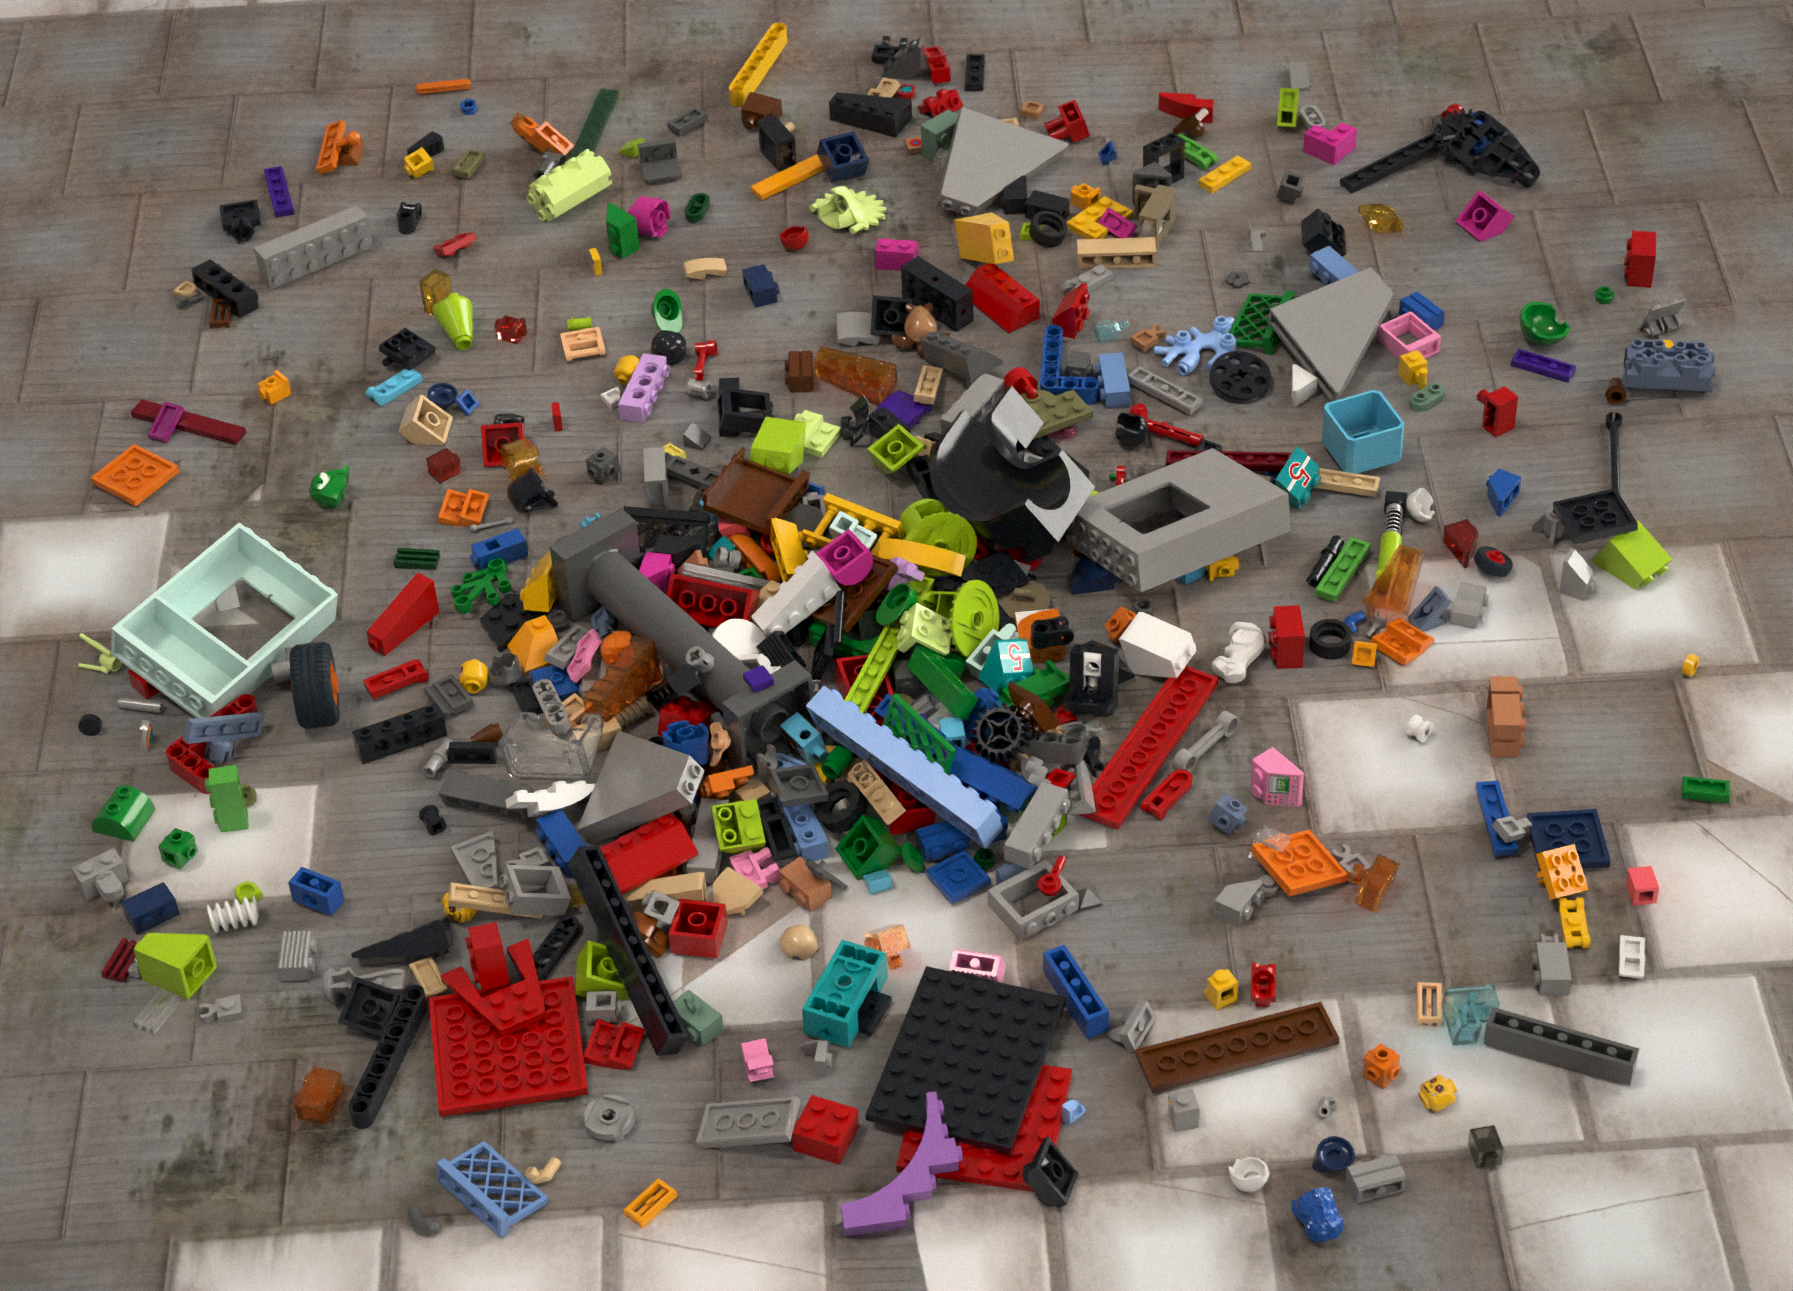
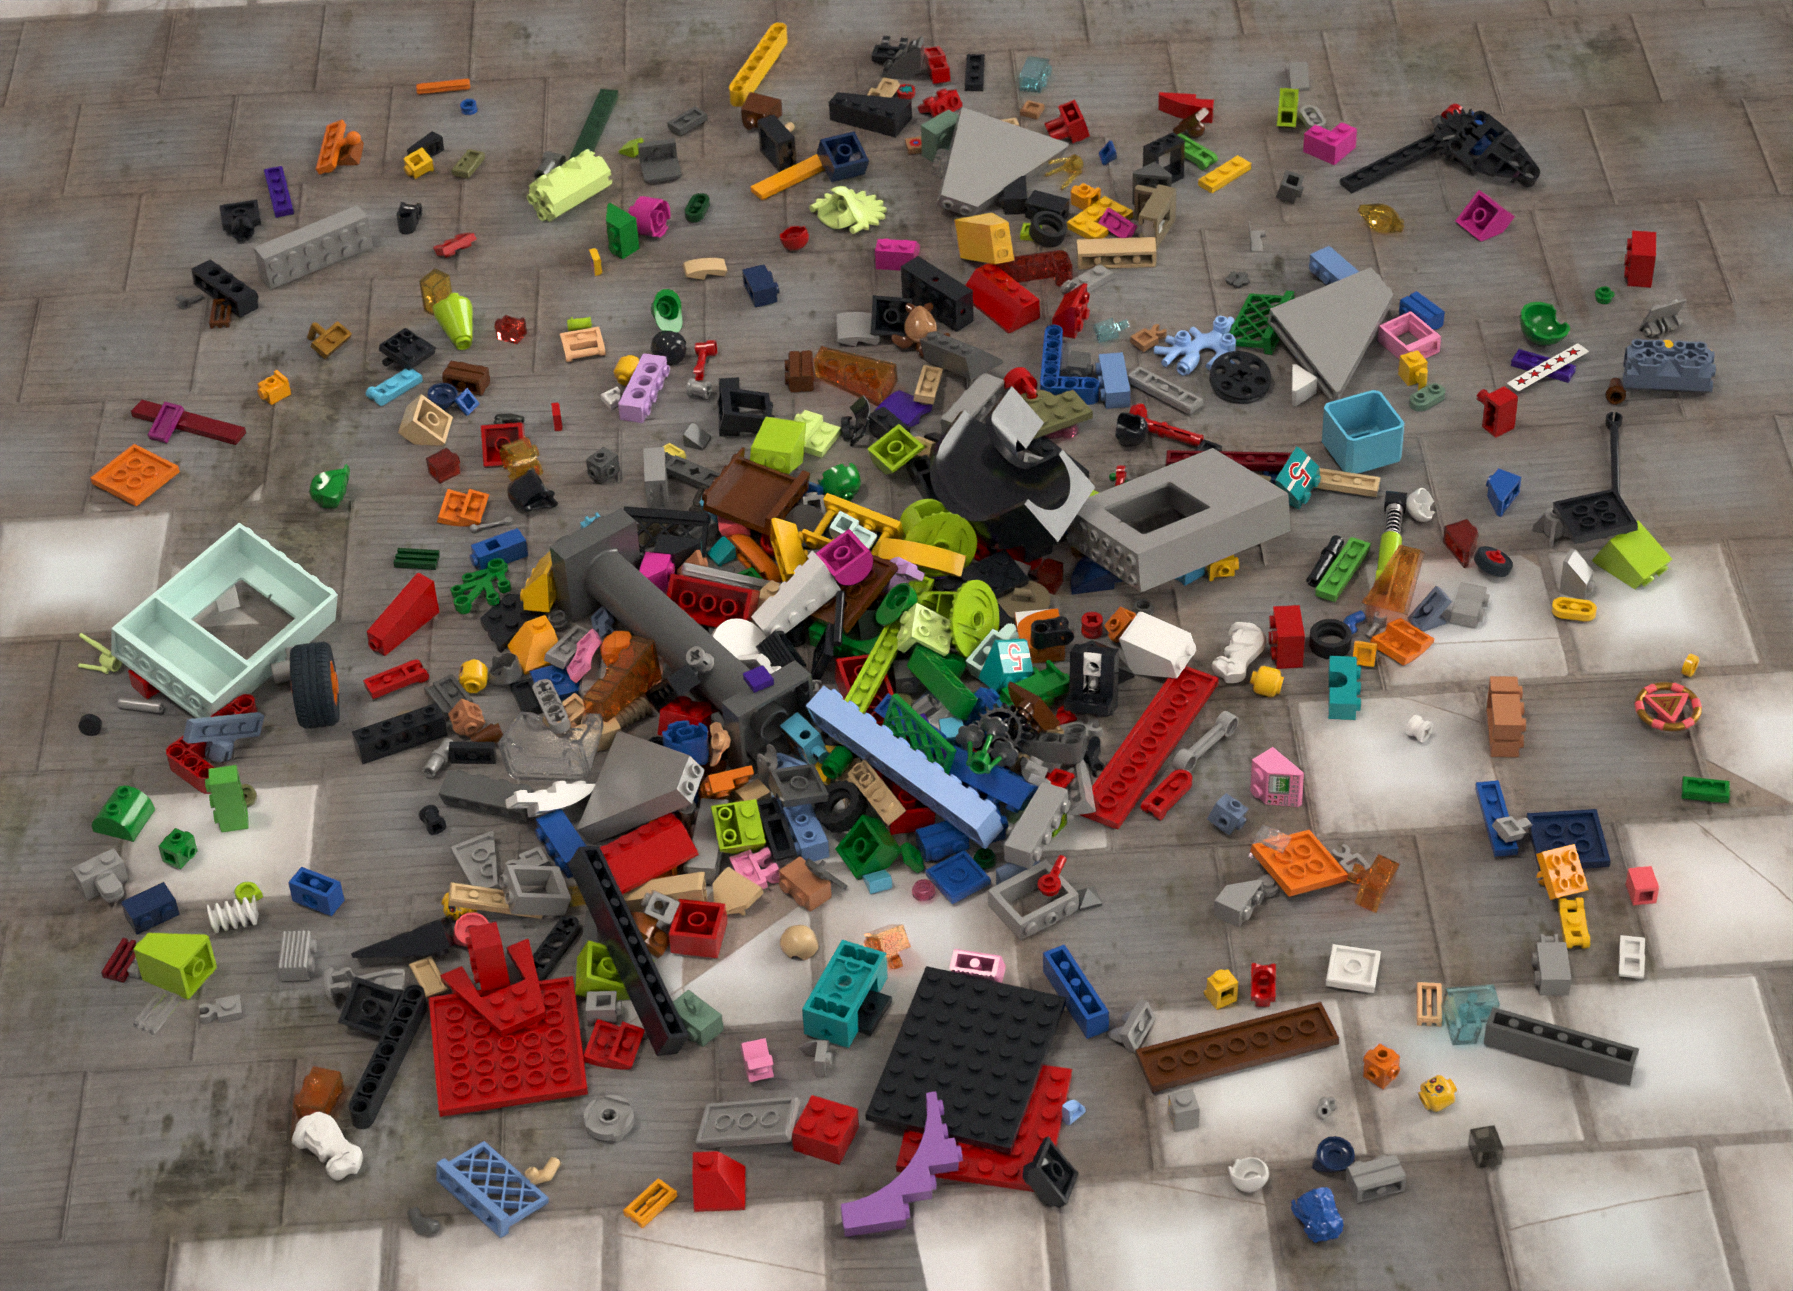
light grey tile [138,720,154,752] -> none
tan tile [173,280,197,298] -> none
orange plate [509,112,574,156] -> none
light grey wheel [713,546,741,572] -> none
black slope [1301,208,1346,256] -> none
none -> white animal [292,1112,363,1180]
none -> pearl gold plate [307,321,352,359]
none -> reddish brown brick [442,361,490,396]
none -> nougat brick [448,698,486,737]
none -> coral piece [452,912,489,947]
none -> red slope [692,1151,746,1212]
none -> green cylinder [818,463,861,501]
none -> clear pink plate [912,879,936,901]
none -> dark grey plant [956,716,1019,774]
none -> clear red beam [995,250,1073,288]
none -> clear light blue brick [1019,56,1052,93]
none -> clear red brick [1037,558,1064,595]
none -> clear yellow plant [1045,154,1084,190]
none -> red wheel [1081,612,1103,639]
none -> yellow head [1250,666,1284,698]
none -> white plate [1325,944,1381,993]
none -> teal arch [1328,656,1361,720]
none -> white sticker [1507,344,1589,391]
none -> yellow plate [1551,597,1597,622]
none -> piece [1634,682,1702,731]

